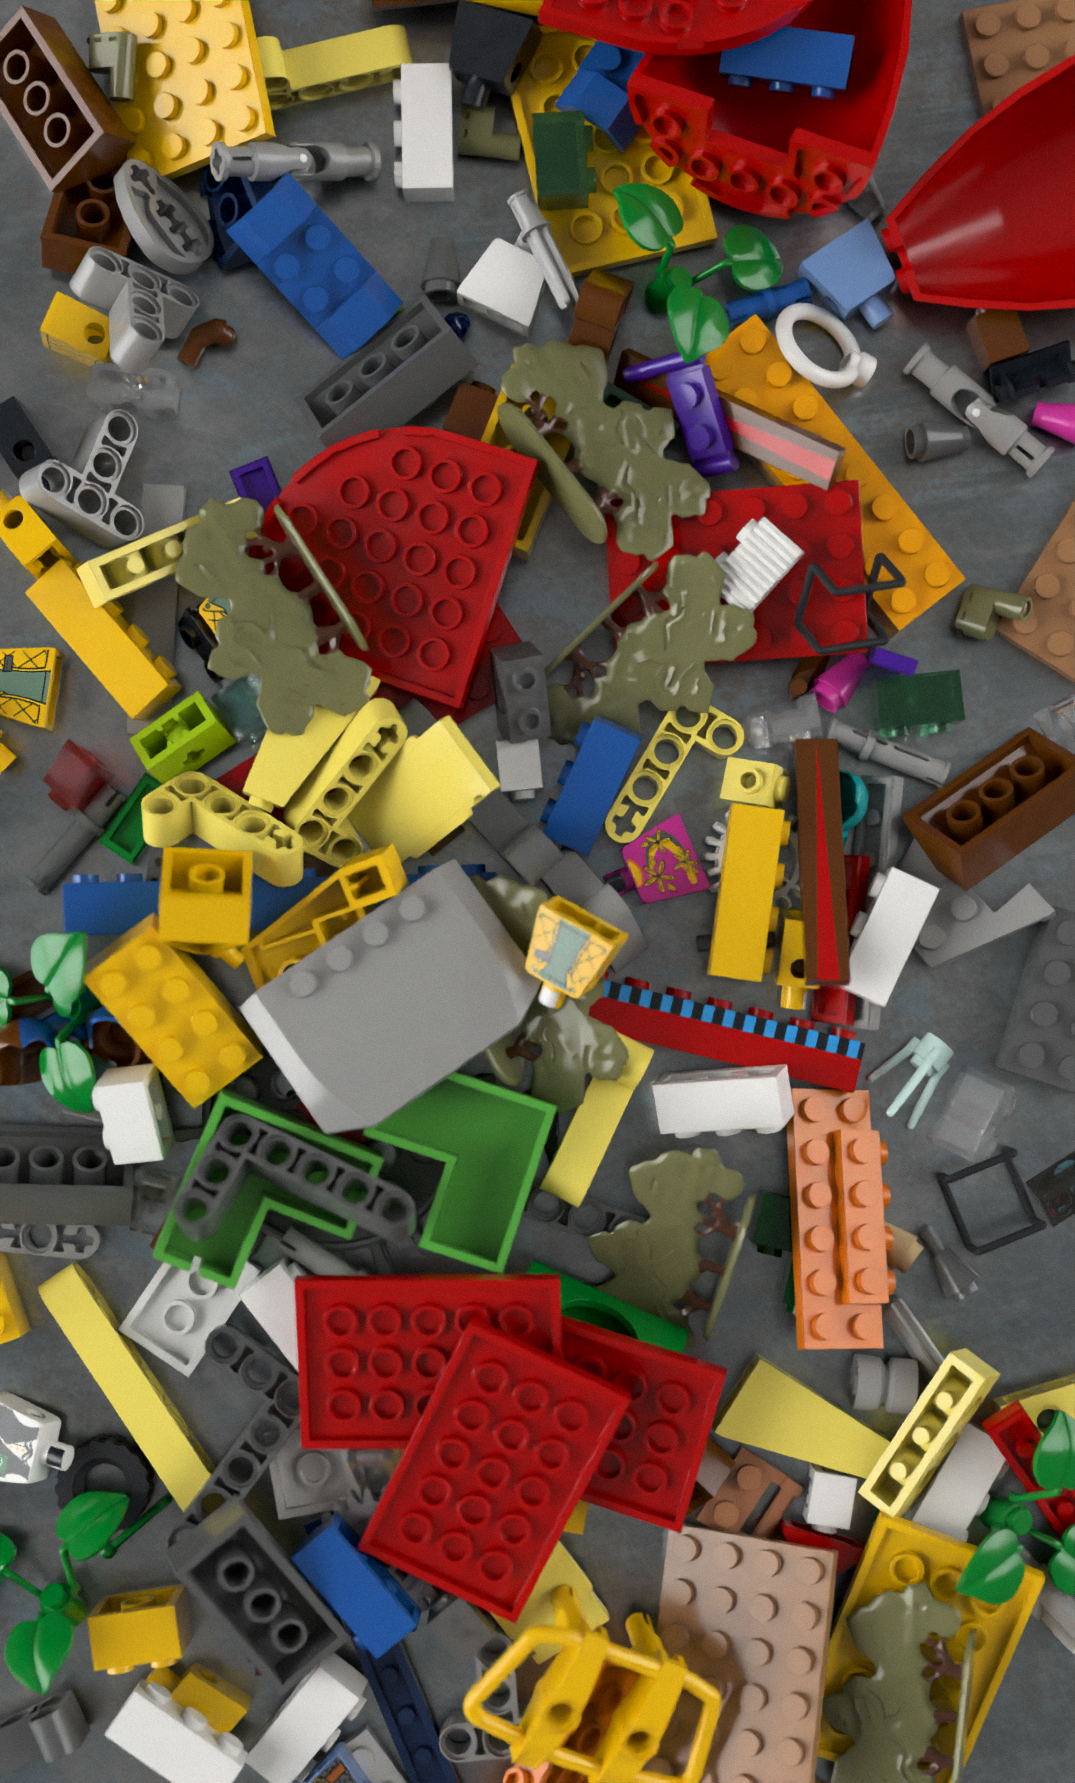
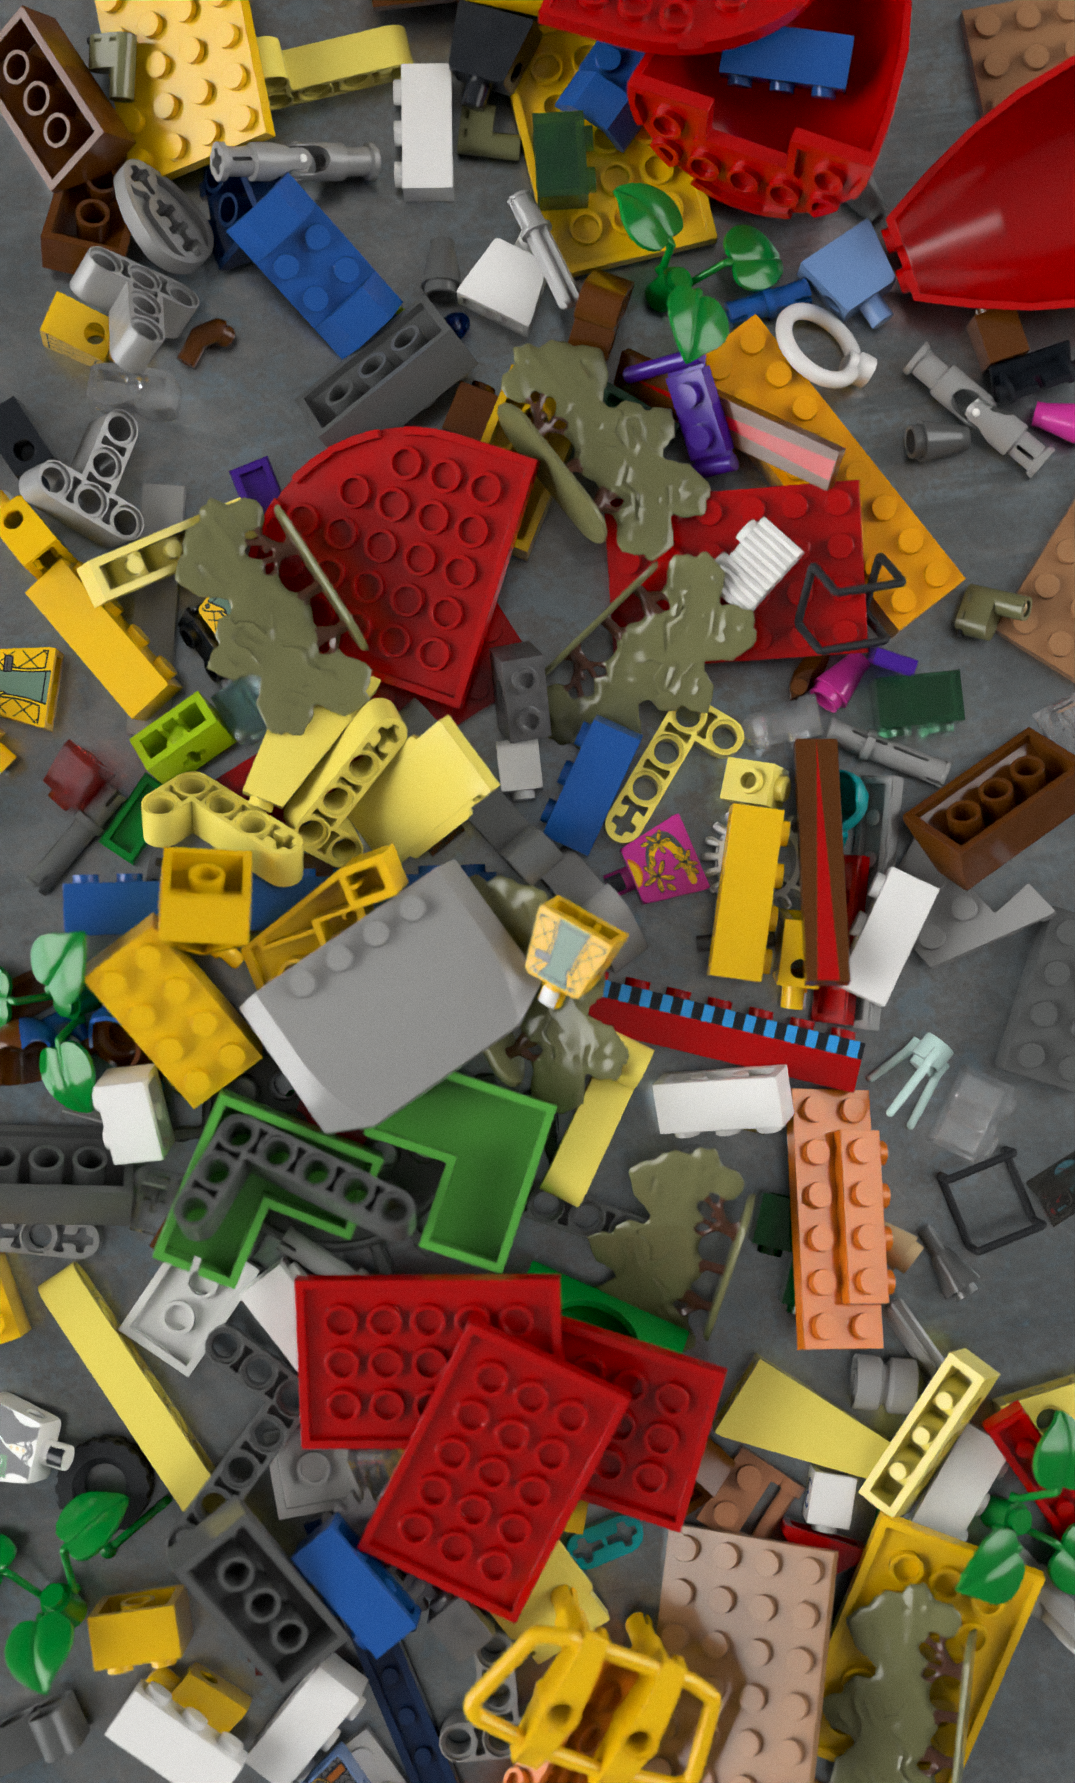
none -> teal beam [566,1512,644,1570]

